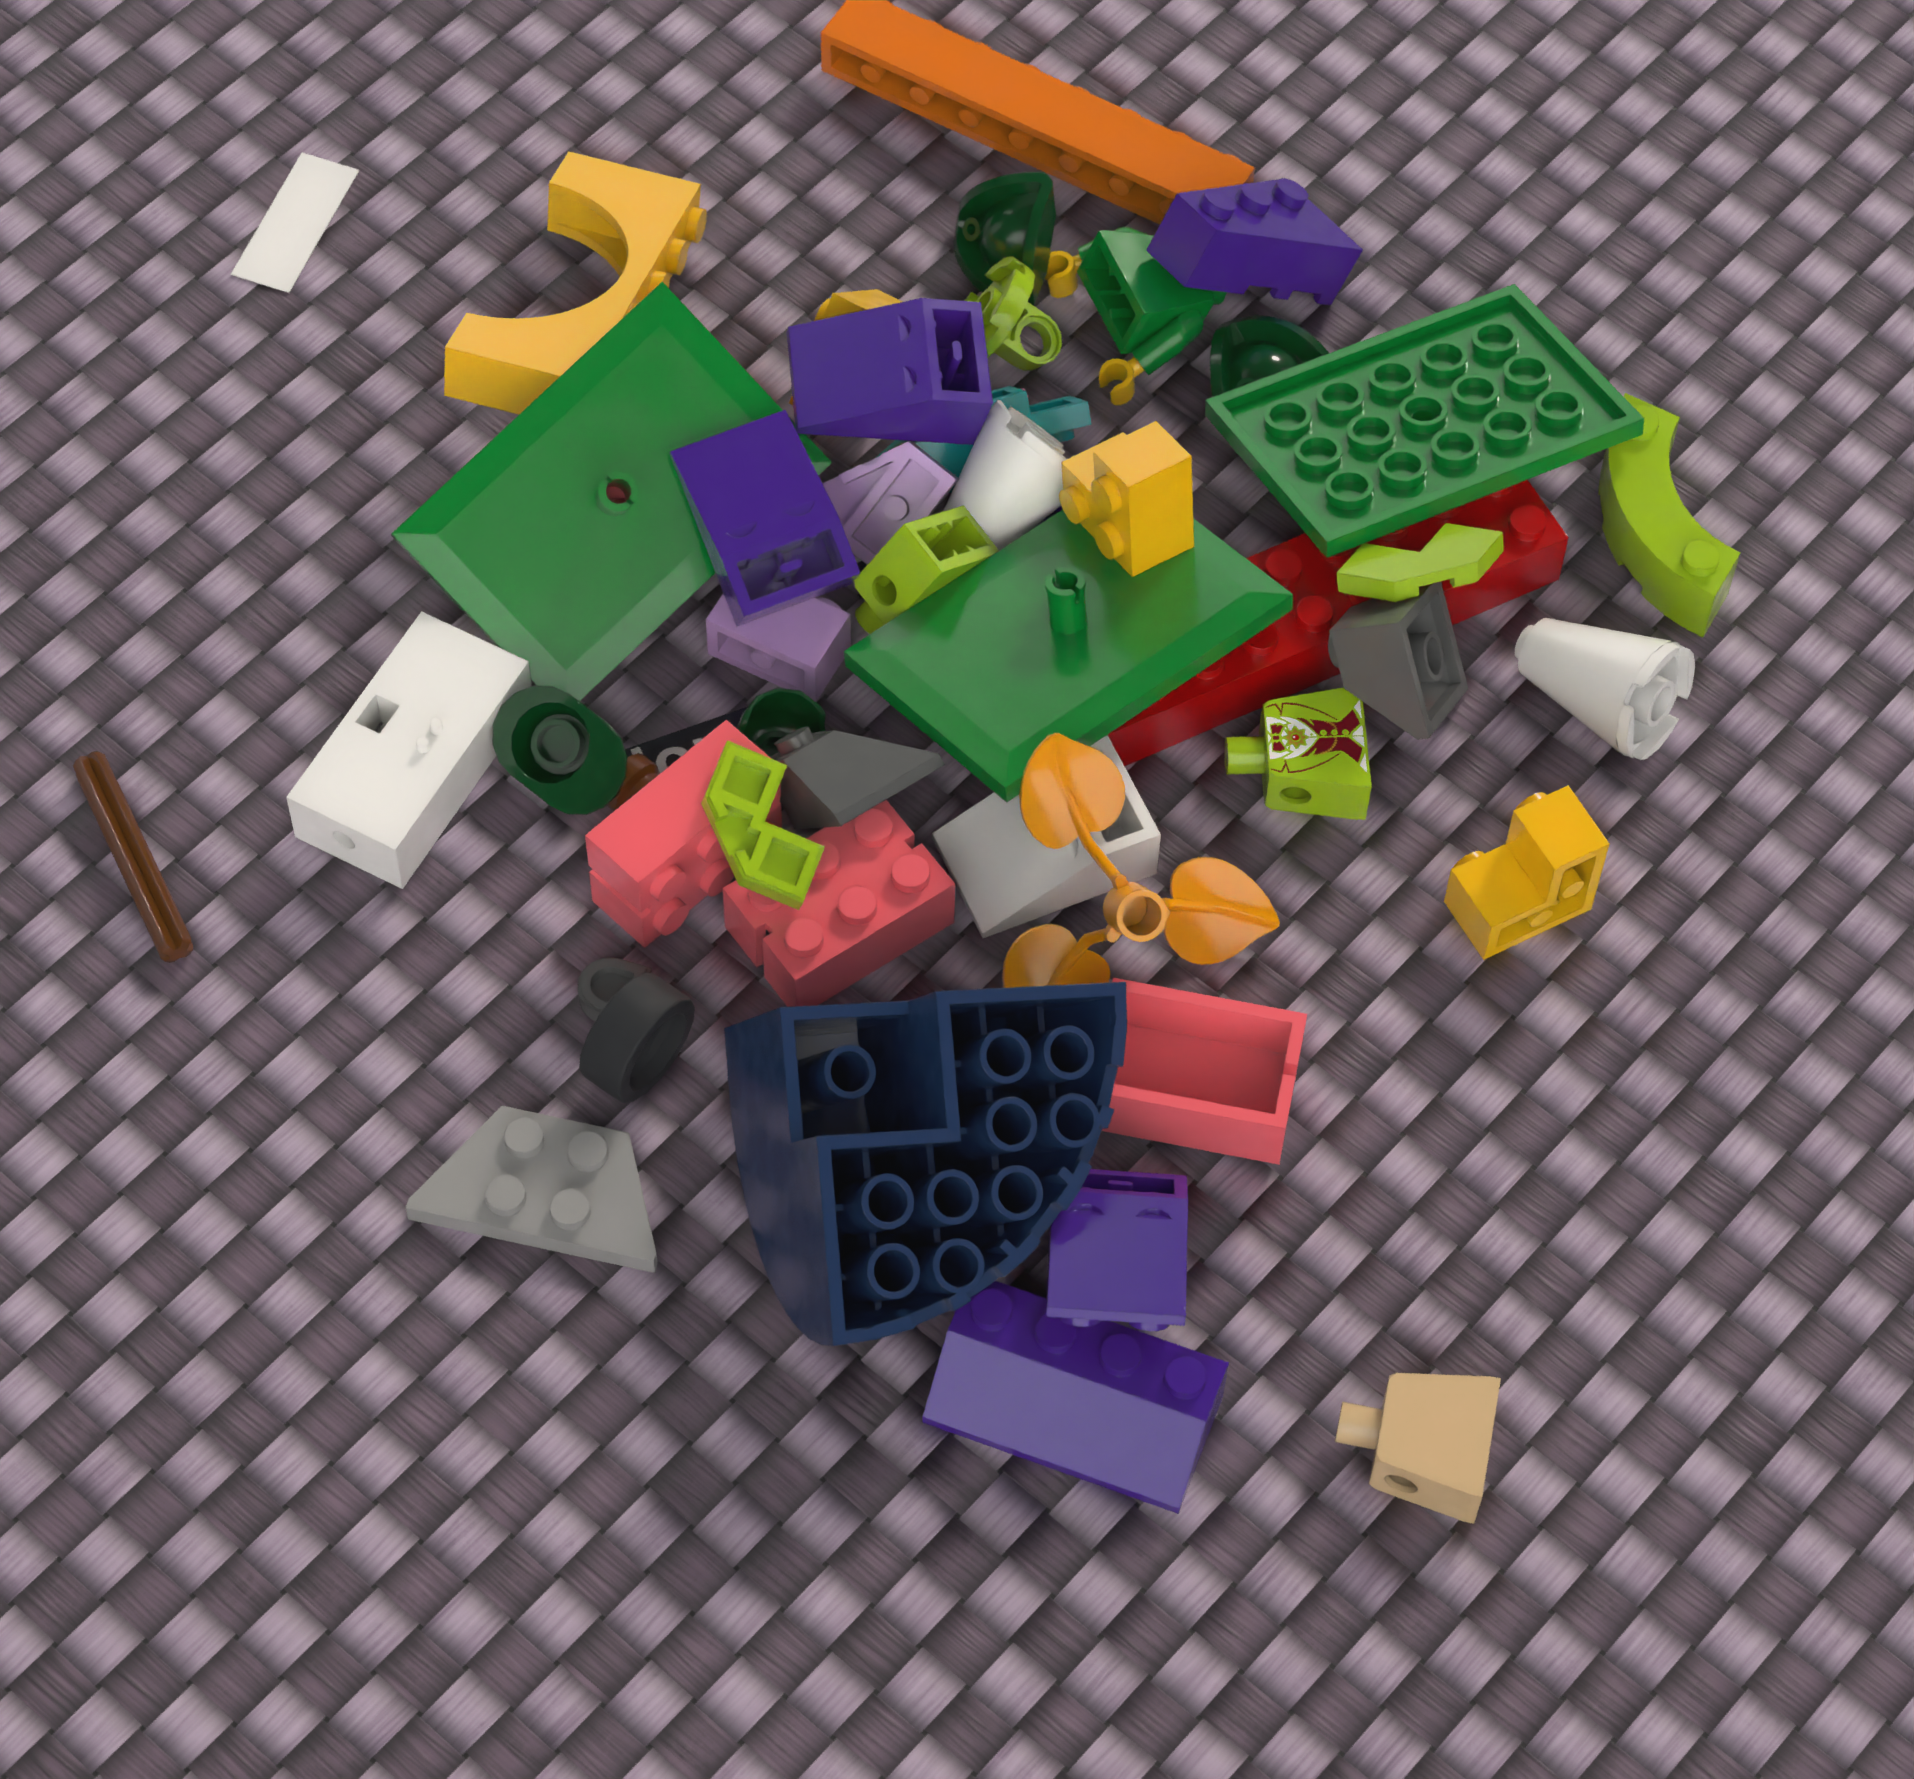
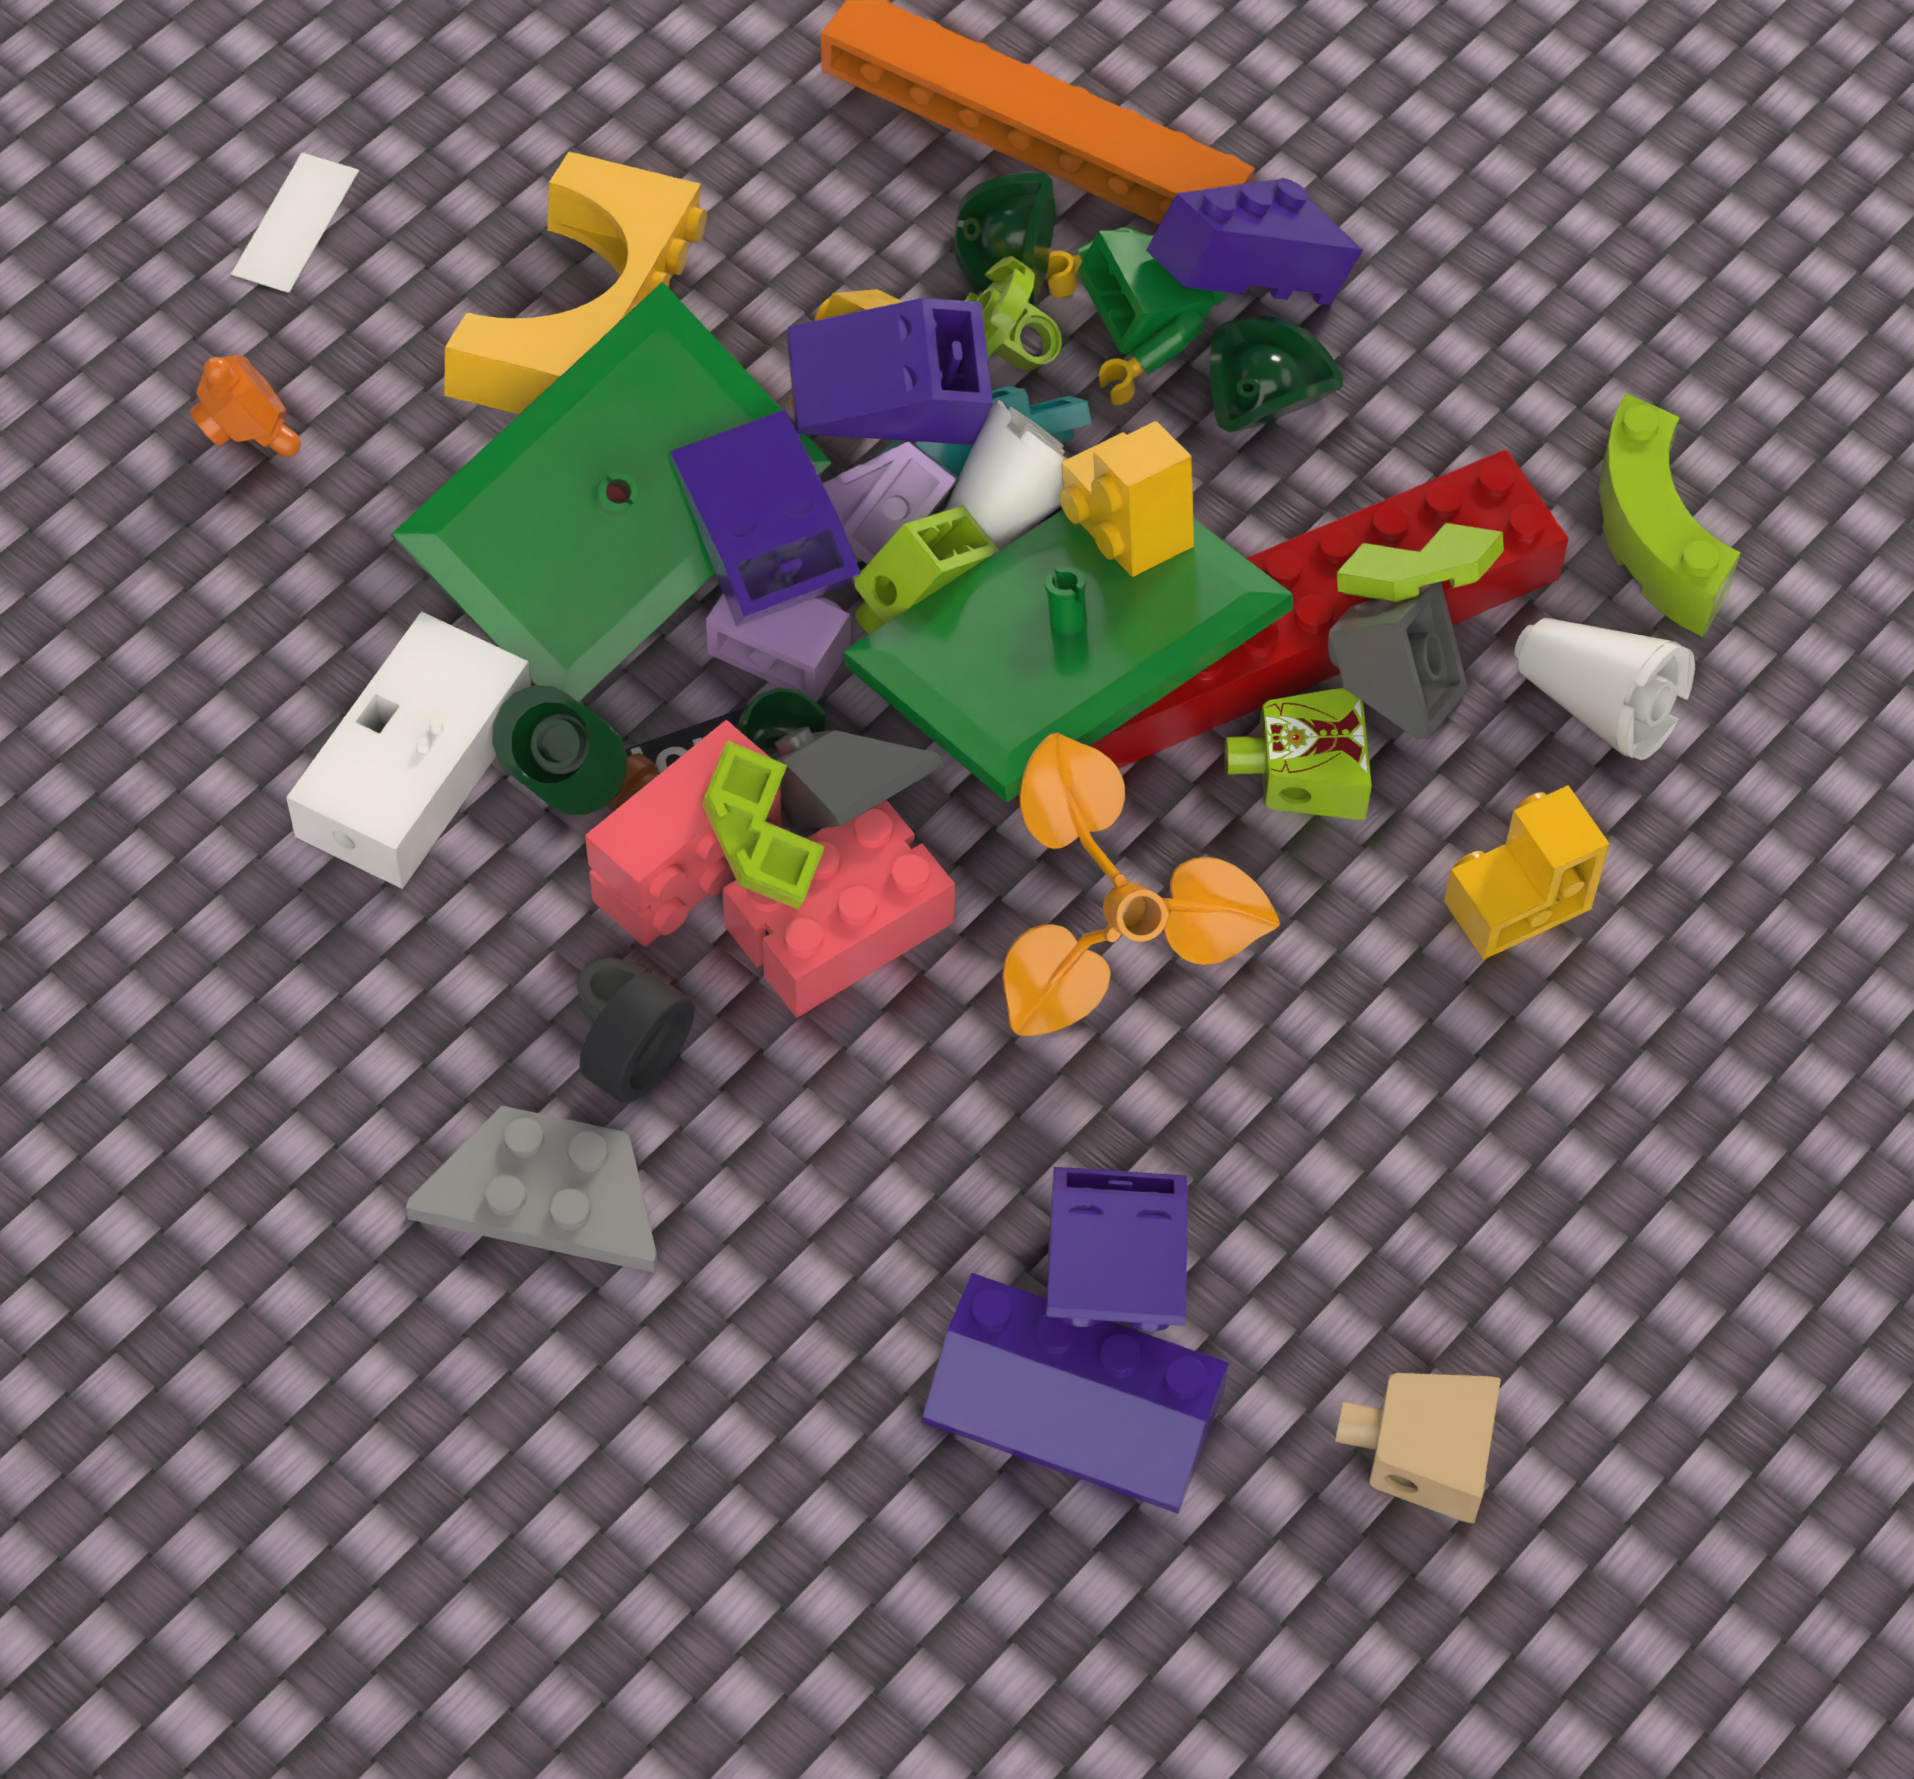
reddish brown axle [73,751,194,963] -> none
dark blue brick [724,982,1127,1346] -> none
white slope [932,735,1161,938] -> none
coral piece [1101,978,1307,1165] -> none
green piece [1205,284,1644,558] -> none
none -> orange rock [190,354,301,457]

